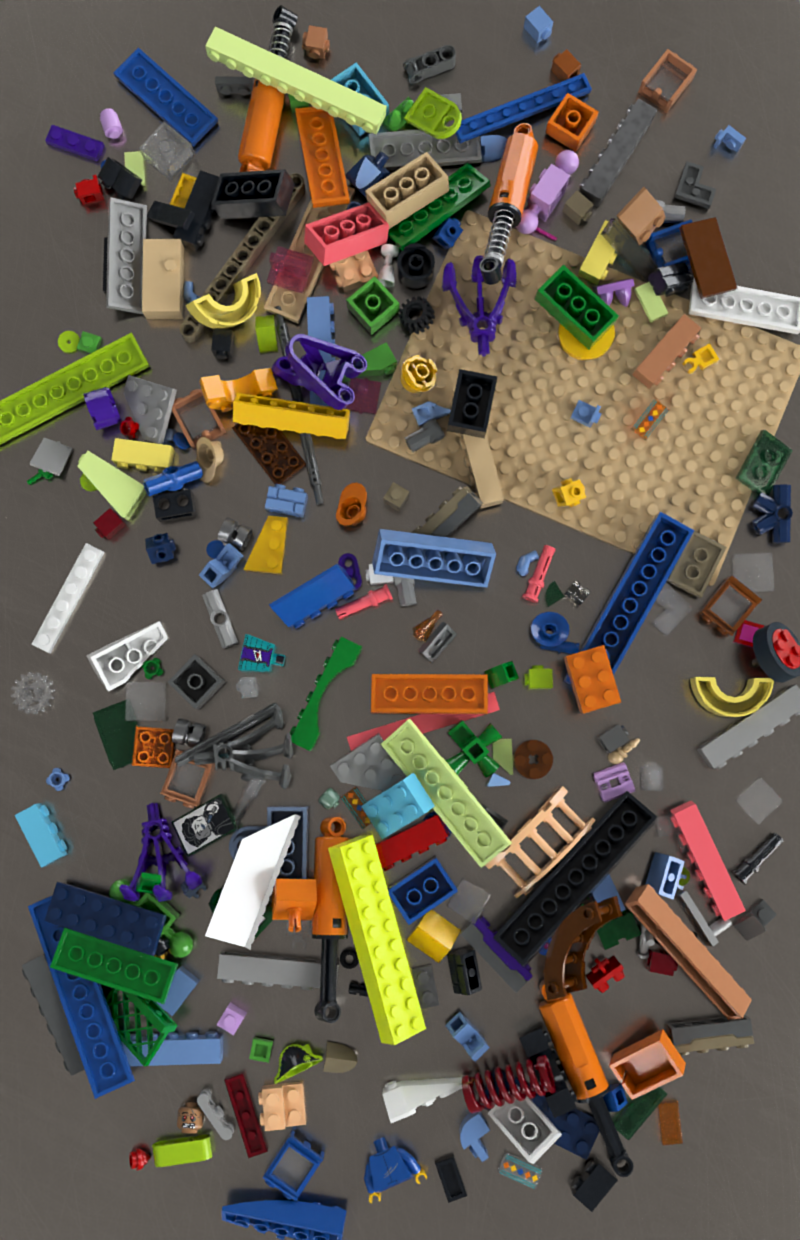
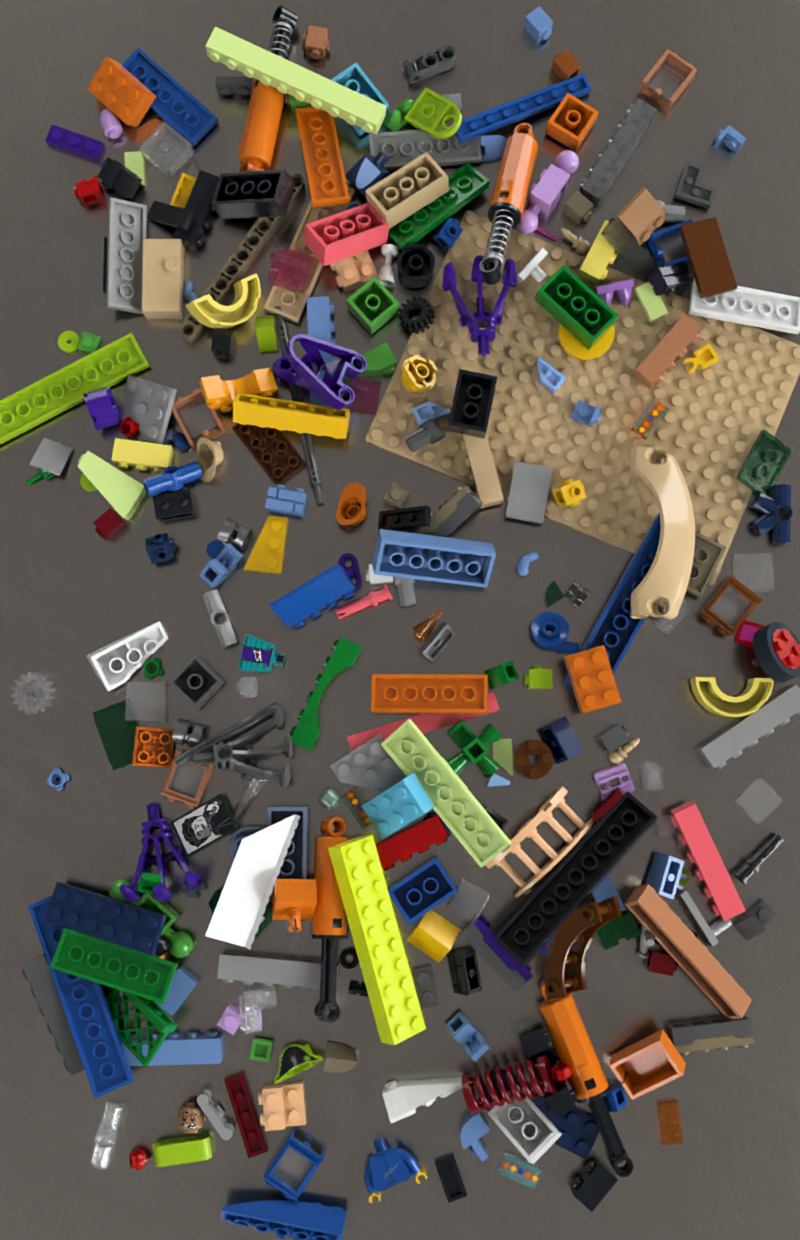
medium azure brick [15,803,68,868] -> none
white plate [32,543,104,653] -> none
coral pin [522,545,556,603] -> none
red hips [586,956,625,993] -> none
clear green plate [614,1087,667,1141] -> none
none -> orange brick [87,57,157,127]
none -> clear piece [91,1102,124,1169]
none -> clear plate [239,985,277,1034]
none -> black plate [378,505,431,530]
none -> light grey tile [505,461,552,524]
none -> white tile [516,248,548,284]
none -> light blue tile [537,357,567,393]
none -> dark blue brick [539,716,584,764]
none -> red tile [551,1063,571,1081]
none -> tan bar [561,228,590,255]
none -> dark red tile [591,787,624,823]
none -> tan panel [629,447,695,620]

